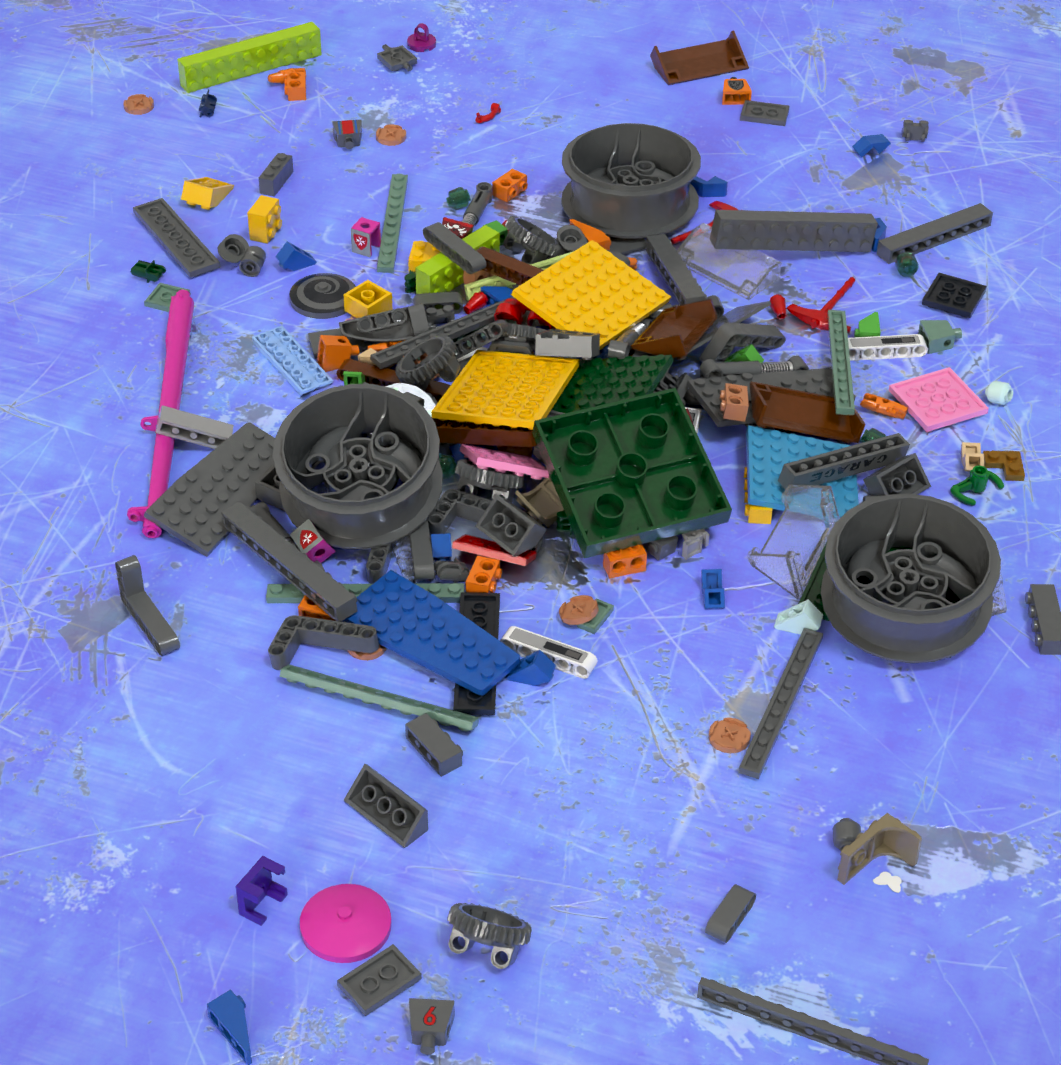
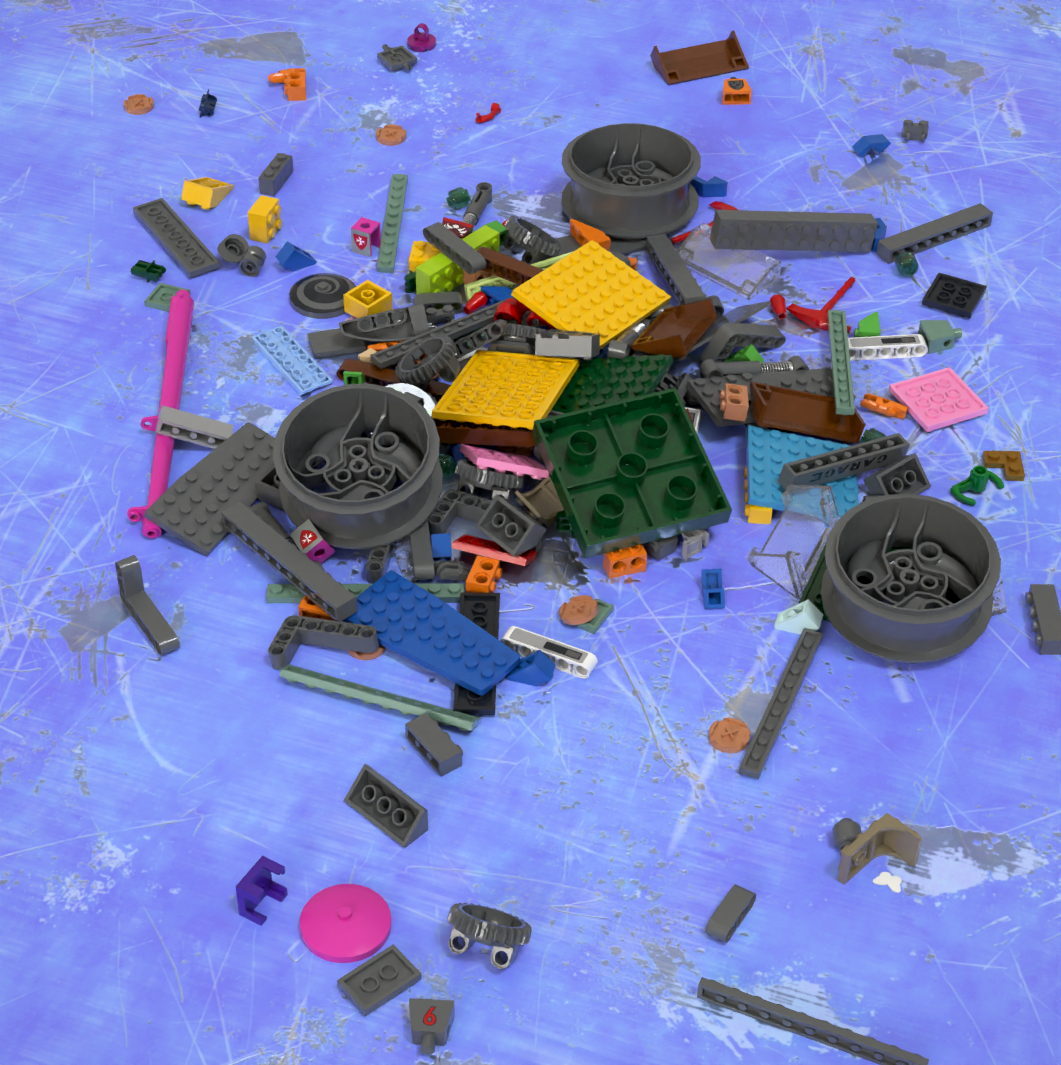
lime brick [177,22,322,93] -> none
blue slope [207,989,252,1065] -> none
orange torso [317,335,359,372] -> none
dark grey torso [332,120,362,149] -> none
orange brick [492,169,528,202] -> none
dark grey piece [556,225,588,252] -> none
dark grey tile [740,100,790,126] -> none
tan slope [961,442,984,471] -> none
light aqua head [985,381,1013,405] -> none

